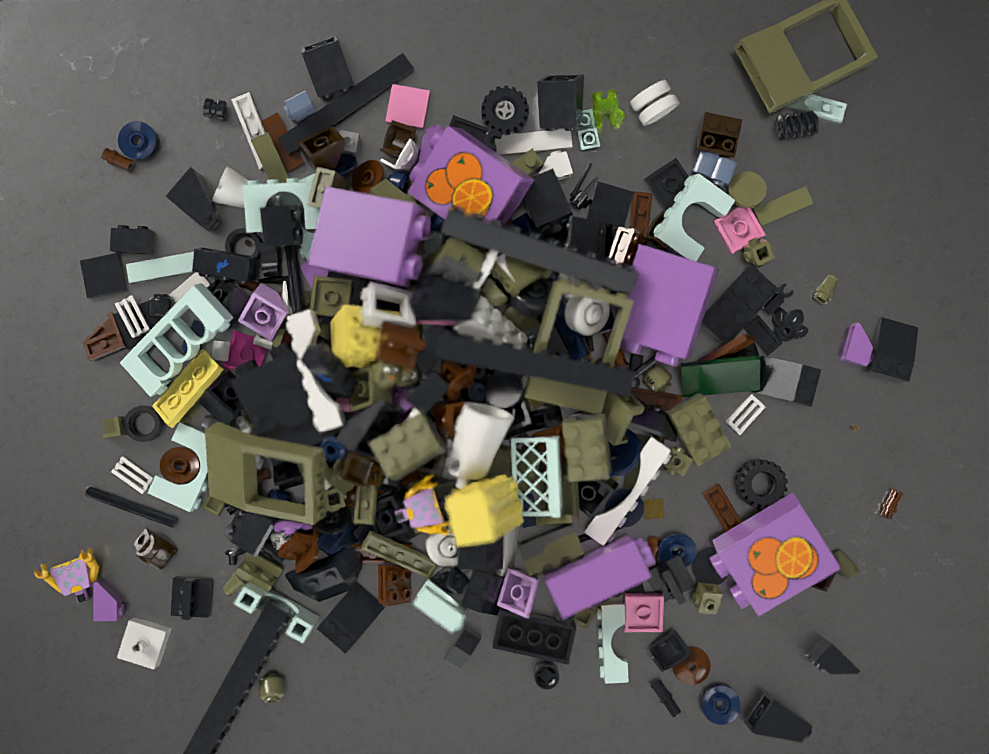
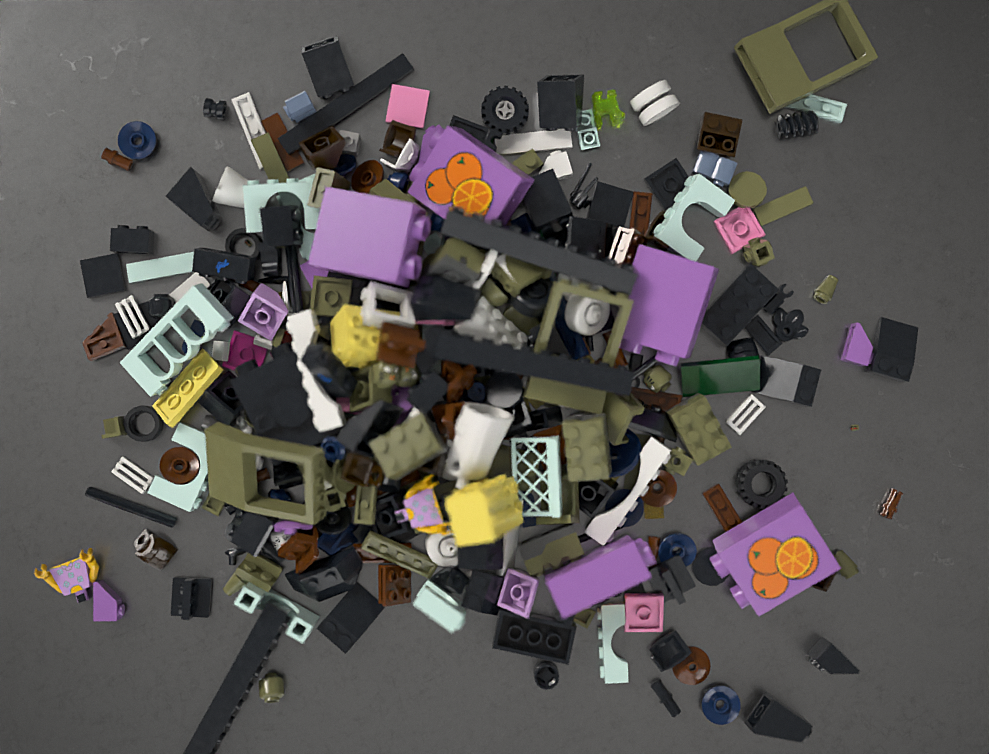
white brick [117,617,172,669] -> none
black slope [445,626,481,669] -> none
olive brick [692,582,722,615] -> none
reddish brown tile [697,334,755,361] -> none
none -> reddish brown dish [640,469,677,507]

